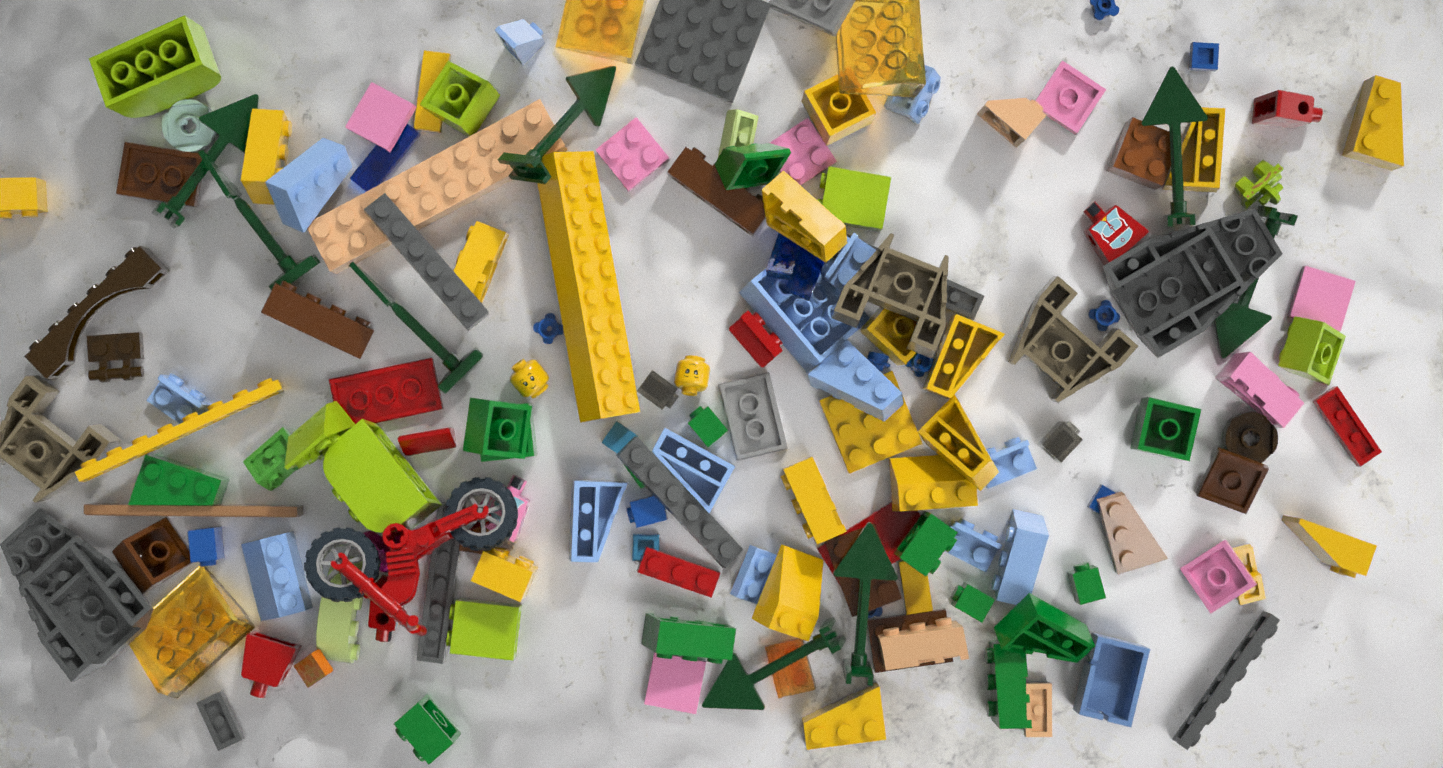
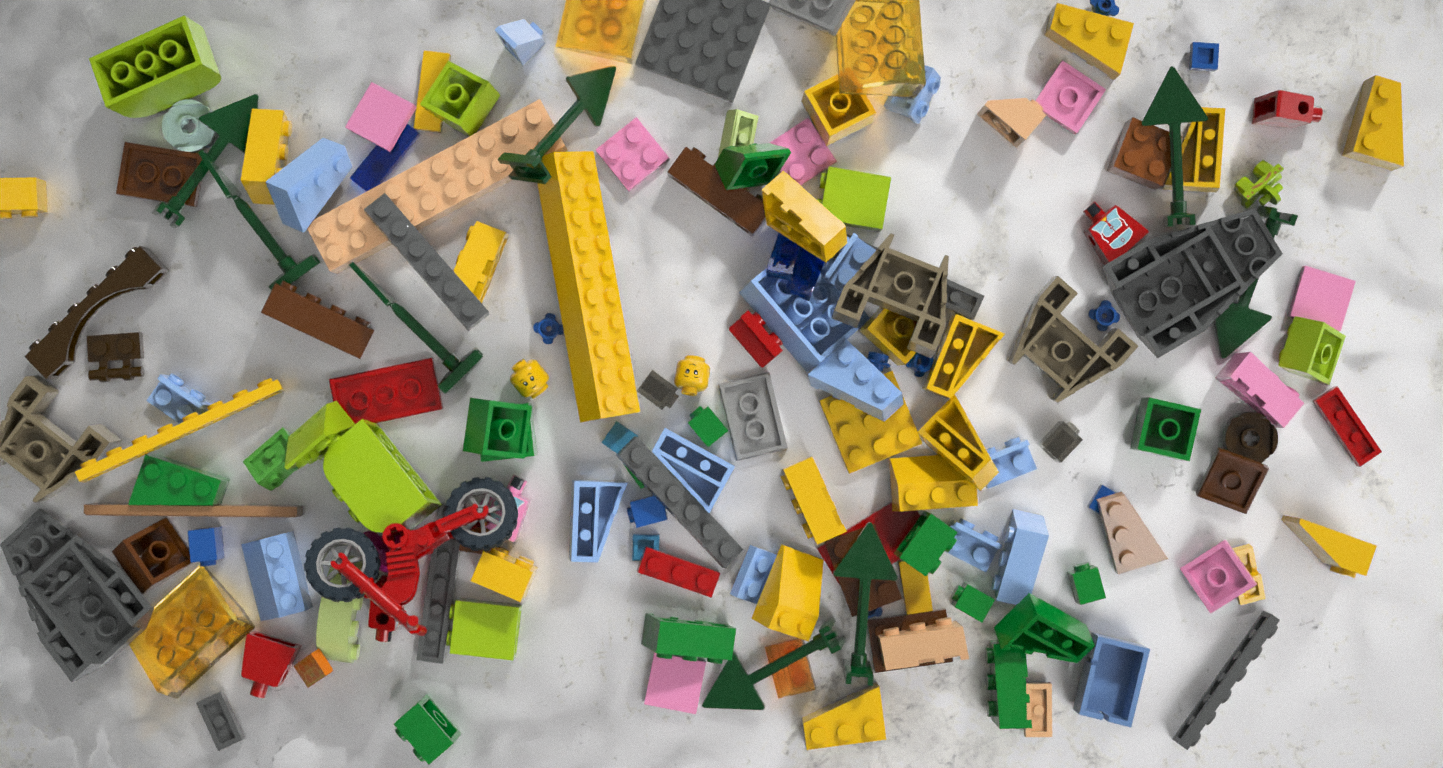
red slope [398,427,457,456] -> none
none -> yellow wedge [1044,3,1134,80]

